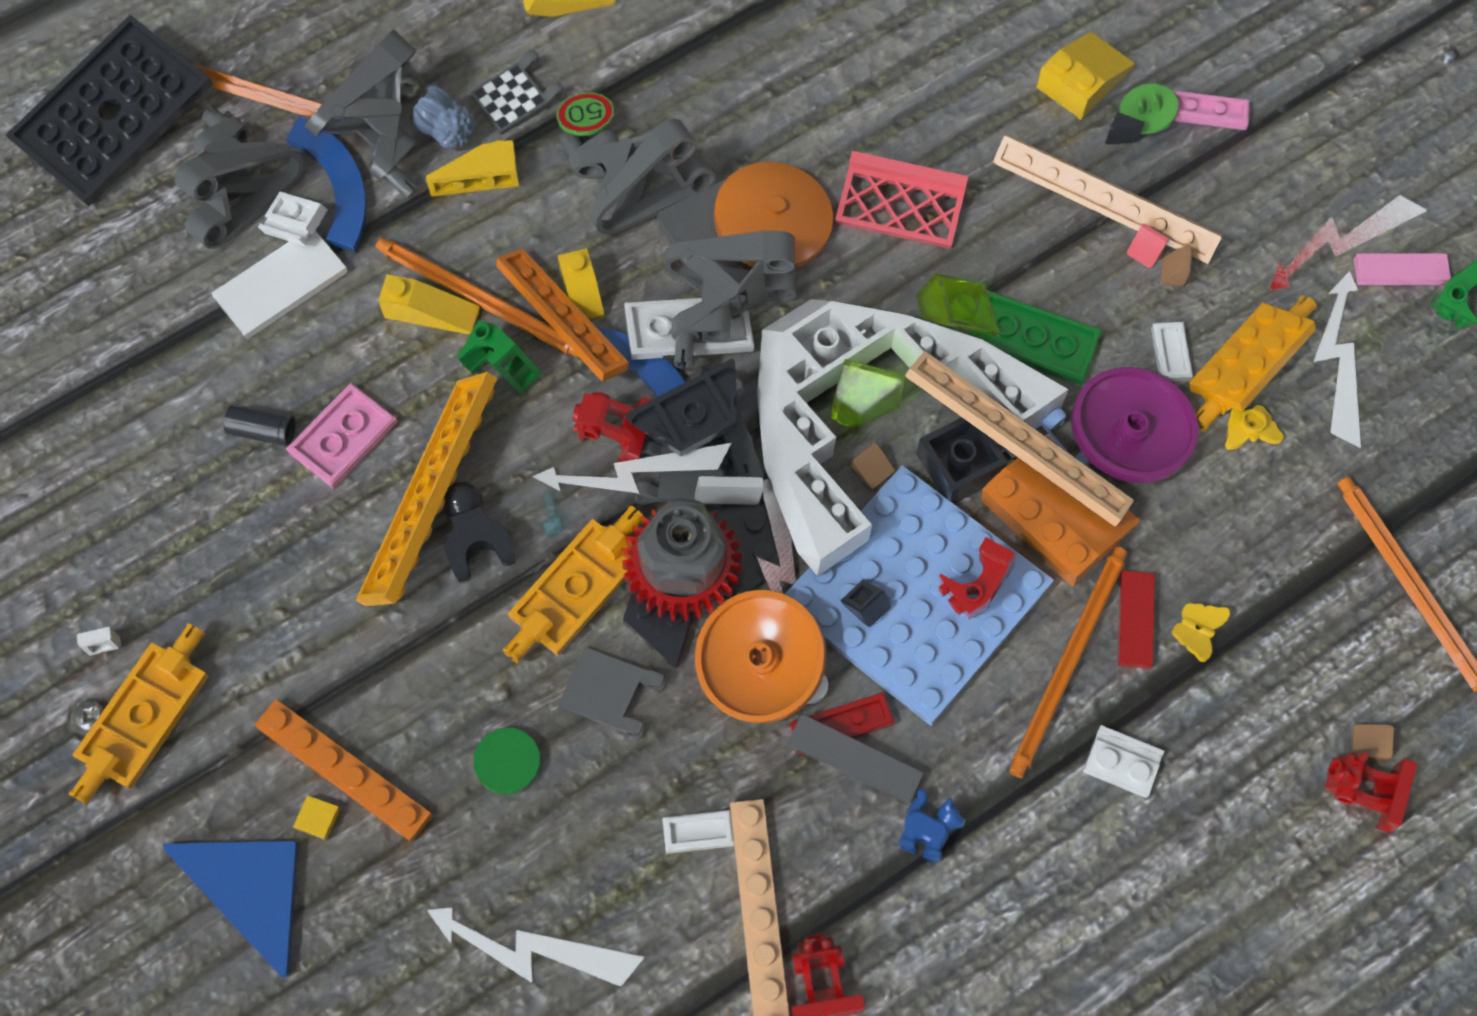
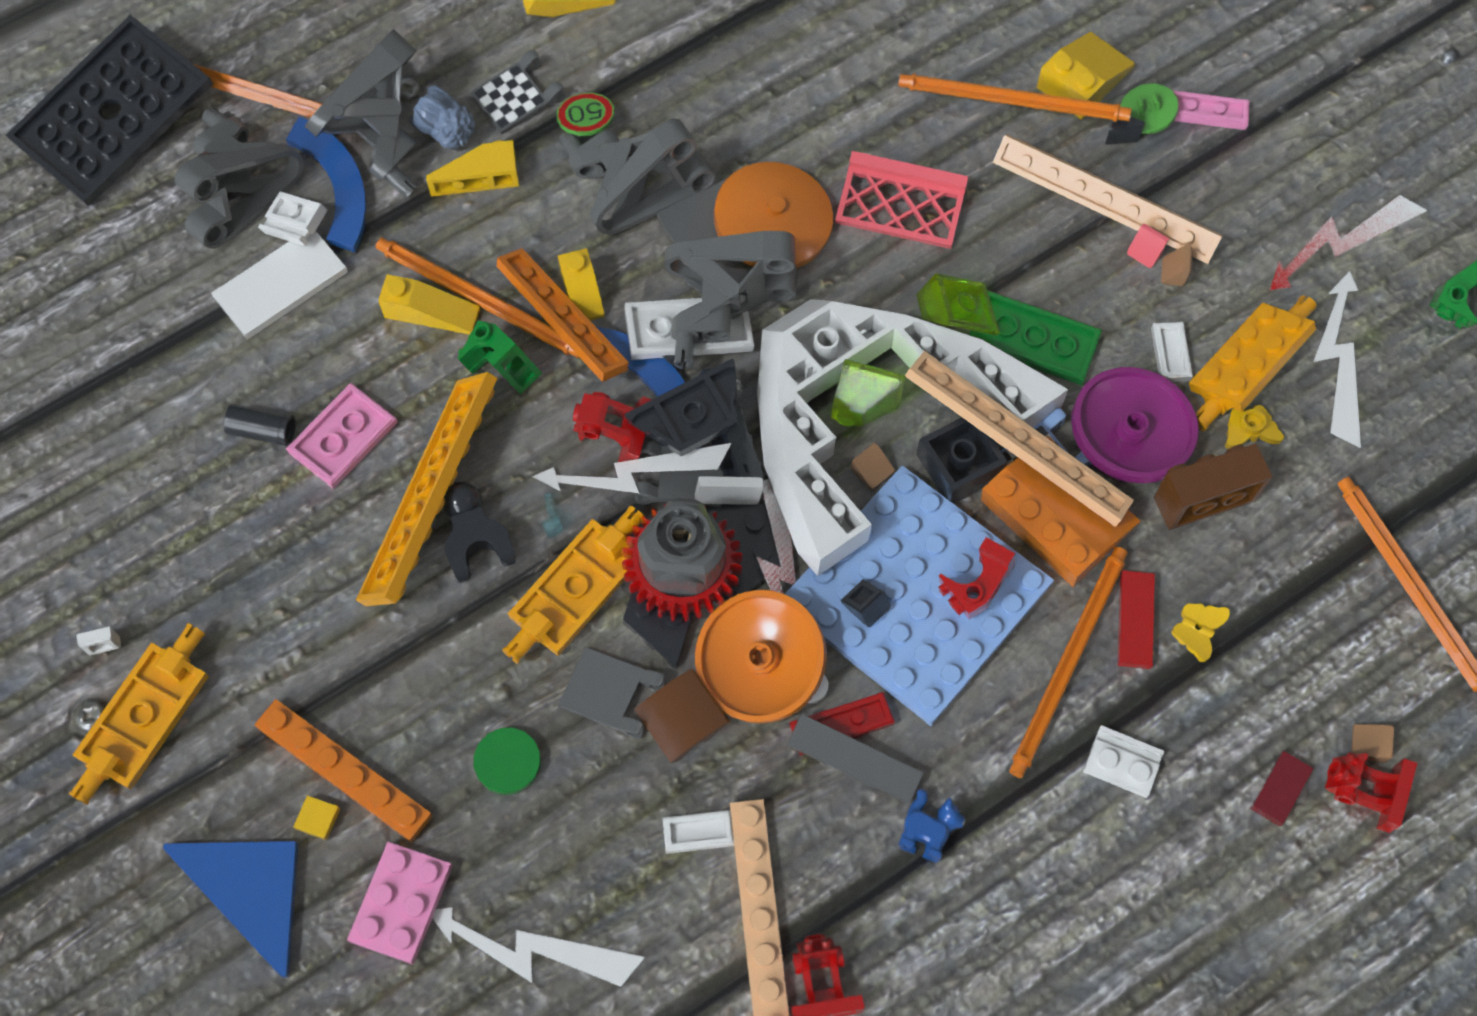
bright pink tile [1354,253,1451,285] -> none
none -> bright pink plate [347,842,453,965]
none -> reddish brown slope [634,669,730,763]
none -> orange piece [899,73,1132,122]
none -> reddish brown brick [1153,443,1273,530]
none -> dark red tile [1250,751,1314,827]

